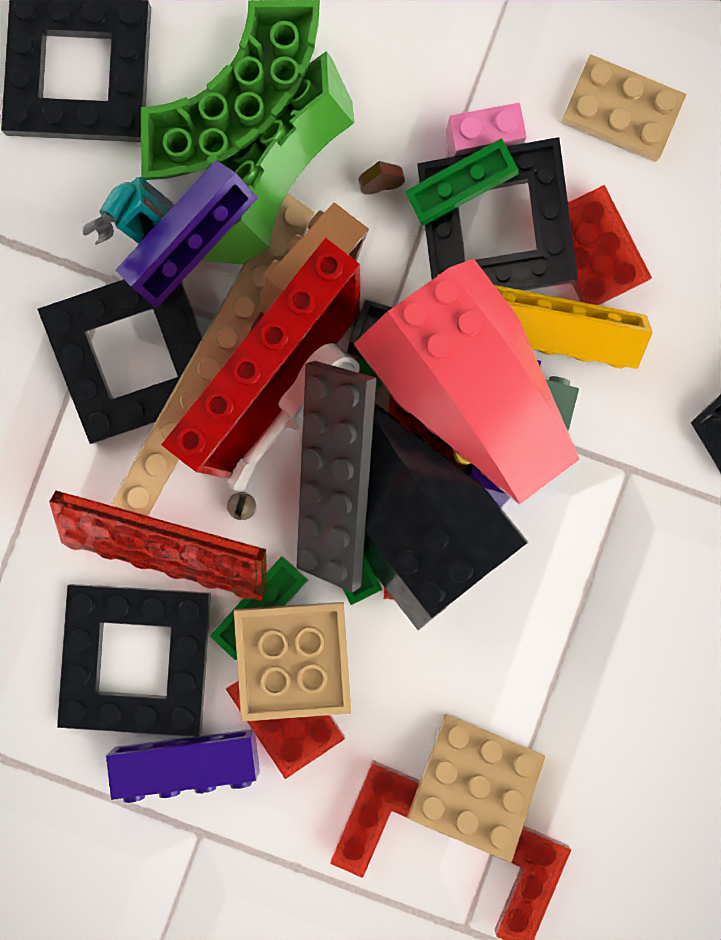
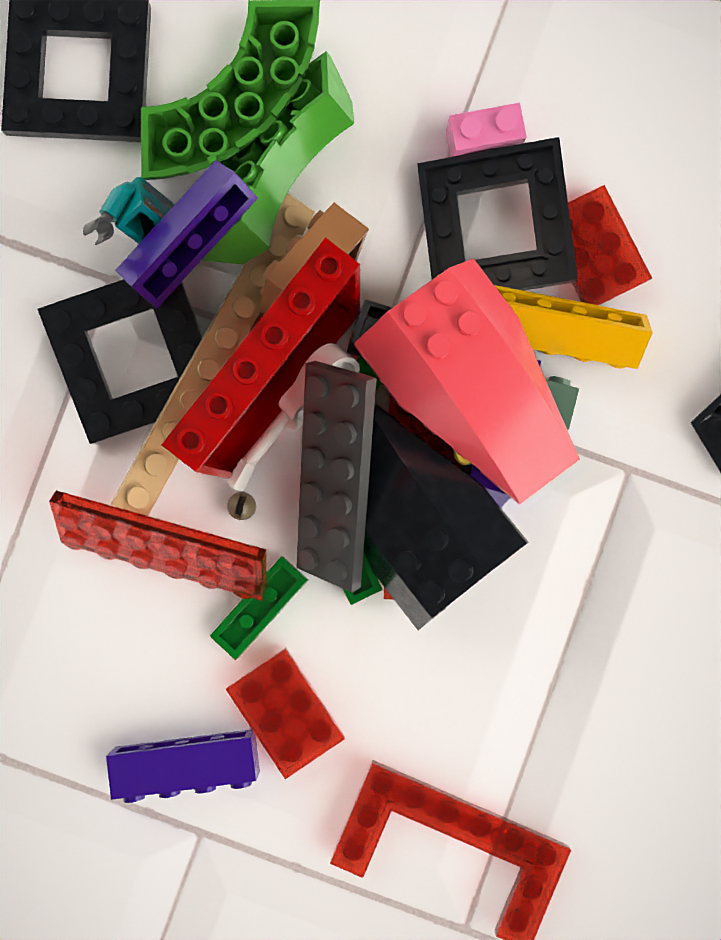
black plate [57,584,211,737] -> none
tan plate [234,602,351,722] -> none
reddish brown tile [358,161,405,194] -> none
green plate [405,138,519,226] -> none
tan plate [407,714,545,863] -> none
tan plate [561,54,687,162] -> none

